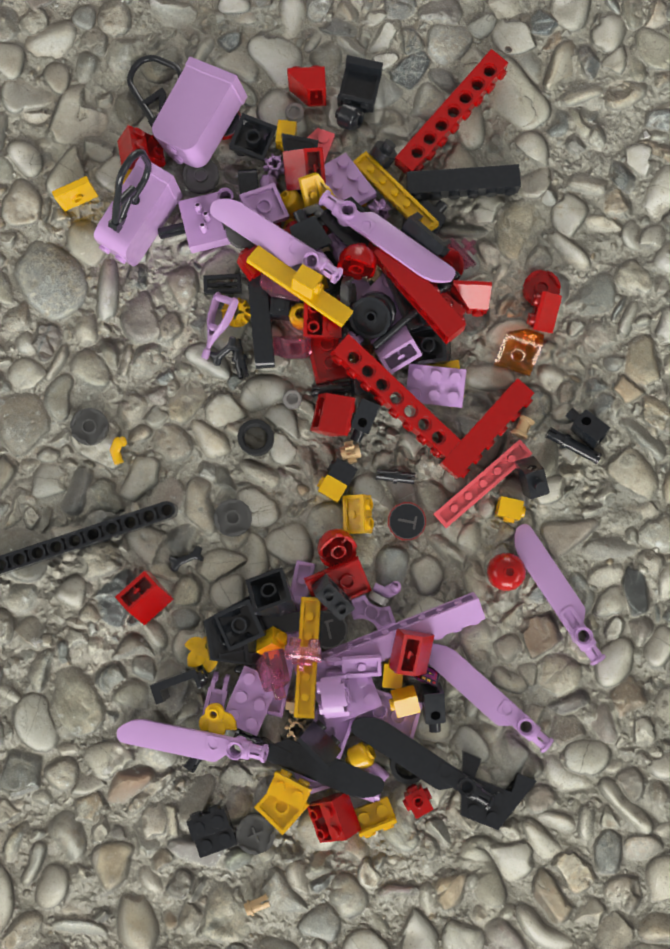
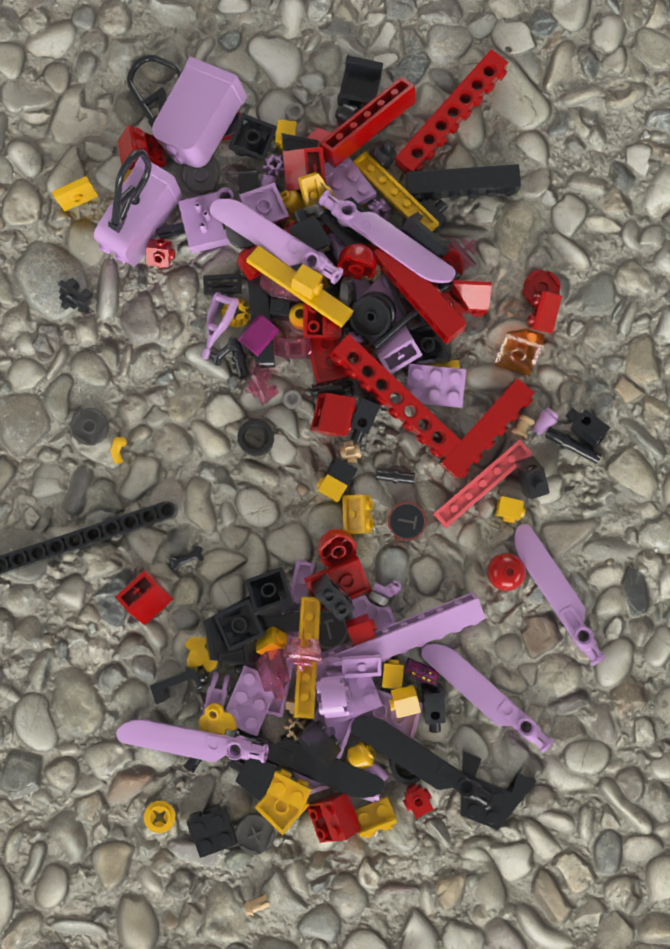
dark grey tile [214,499,252,537] -> none
red slope [287,65,326,107] -> none
red slope [389,629,435,676] -> none
none -> black hips [58,278,93,313]
none -> yellow gear [144,800,176,833]
none -> red brick [146,239,175,268]
none -> black torso [229,758,279,801]
none -> magenta piece [237,314,280,357]
none -> clear pink hips [245,367,279,405]
none -> red brick [319,76,416,168]
none -> red brick [346,613,377,646]
none -> lavender cone [531,407,559,436]

